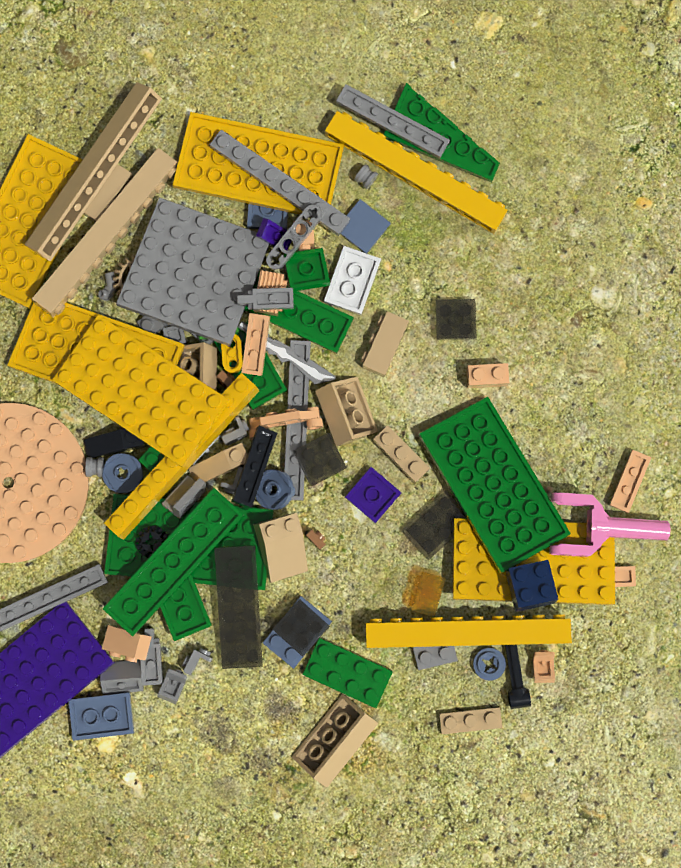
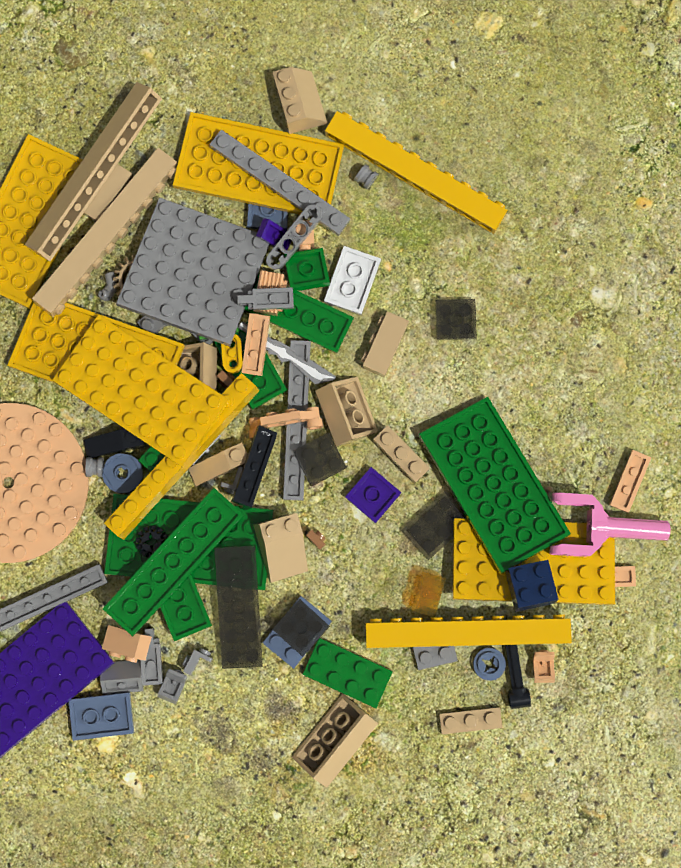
light grey panel [162,476,206,519] -> none
light grey plate [163,326,187,345] -> none
light grey bracket [222,416,249,446] -> none
sand blue plate [256,470,295,510] -> none
light grey plate [336,84,450,159] -> none
sand blue tile [340,199,391,254] -> none
green wing [384,83,500,183] -> none
light nougat brick [466,363,509,388] -> none
none -> tan slope [272,67,327,134]

